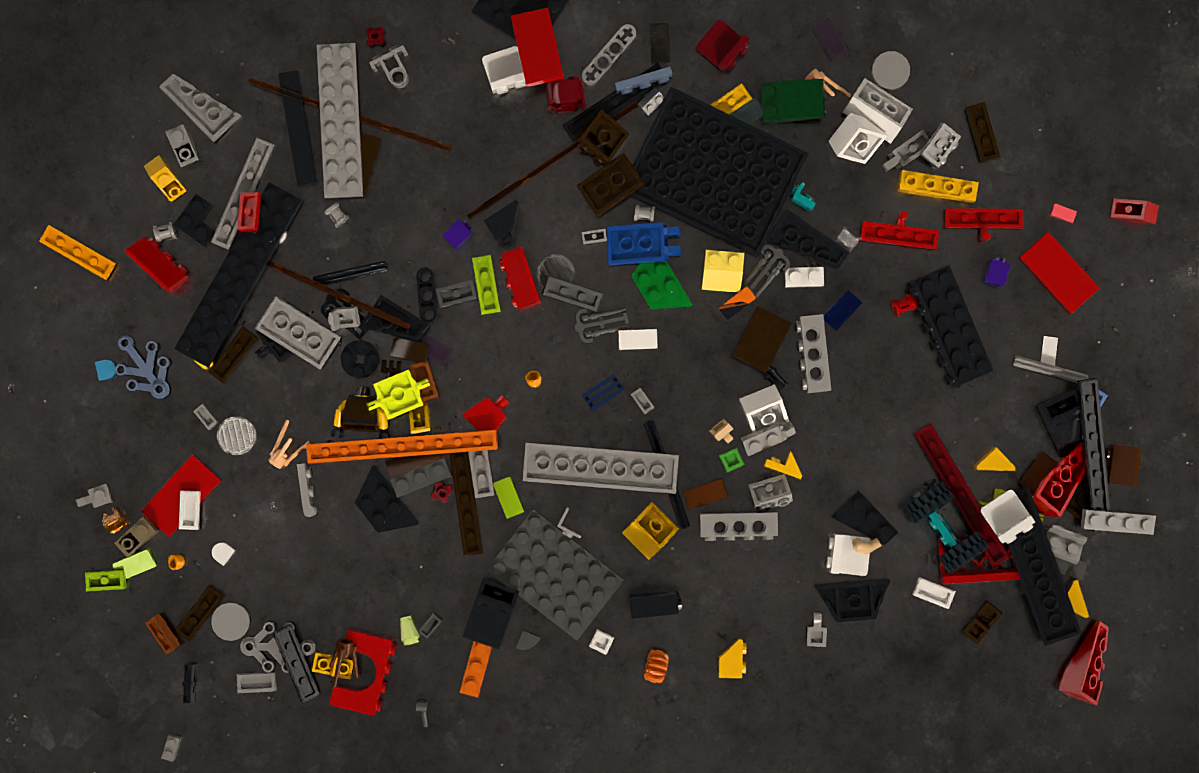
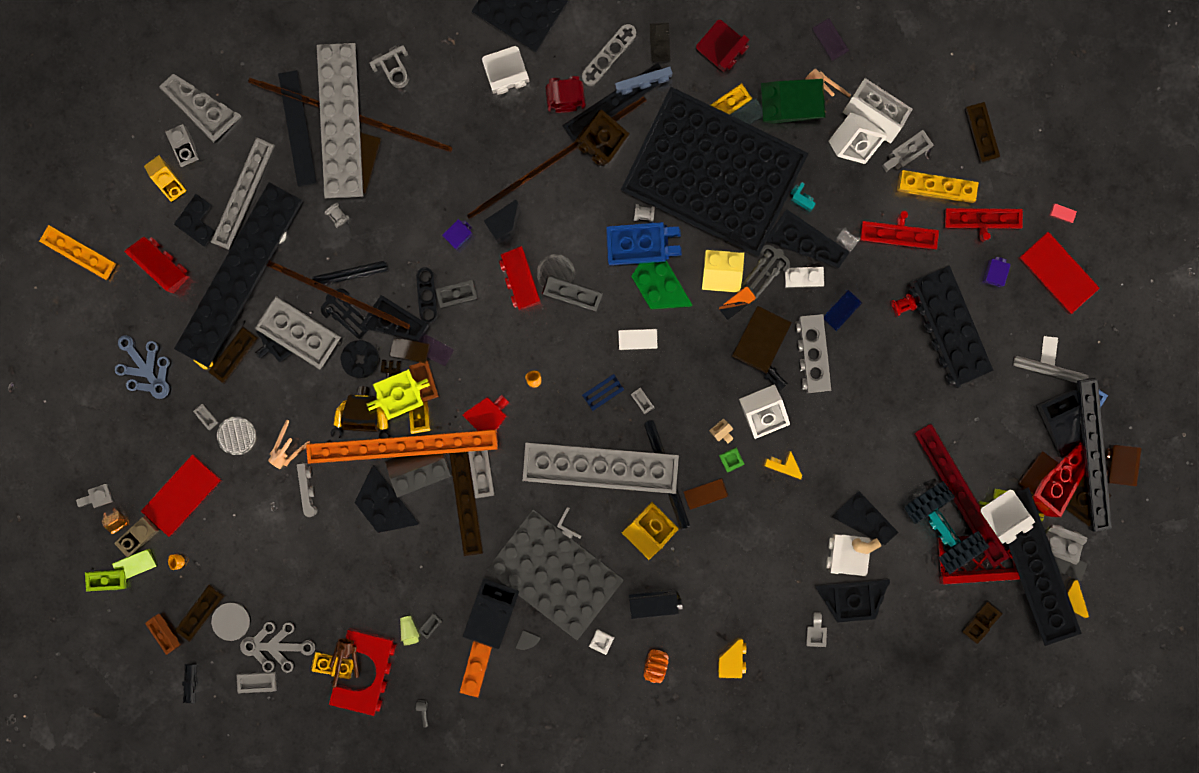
dark azure tile [95,360,116,381] -> none
light grey bush [153,221,177,242] -> none
light grey piece [161,734,182,762] -> none
white tile [179,490,201,530] -> none
white tile [212,542,236,566] -> none
red plate [237,192,261,232] -> none
black tile [272,625,320,703] -> none
light grey bracket [328,306,361,331] -> none
dark red plate [366,26,385,46] -> none
dark red plate [430,482,453,503] -> none
lime plate [472,255,501,315] -> none
lime slope [493,476,525,519] -> none
red tile [511,8,564,87] -> none
dark grey piece [574,308,630,343] -> none
dark brown tile [577,152,645,217] -> none
light grey piece [582,229,607,245] -> none
light grey piece [637,88,665,116] -> none
light grey brick [700,512,778,541] -> none
light grey hinge [741,422,796,456] -> none
light grey bracket [748,474,793,512] -> none
light grey tile [872,51,910,90] -> none
white tile [912,577,956,609] -> none
light grey bracket [919,123,961,168] -> none
yellow slope [974,447,1015,471] -> none
red wedge [1059,621,1109,706] -> none
light grey plate [1080,509,1156,535] -> none
red slope [1110,198,1159,224] -> none

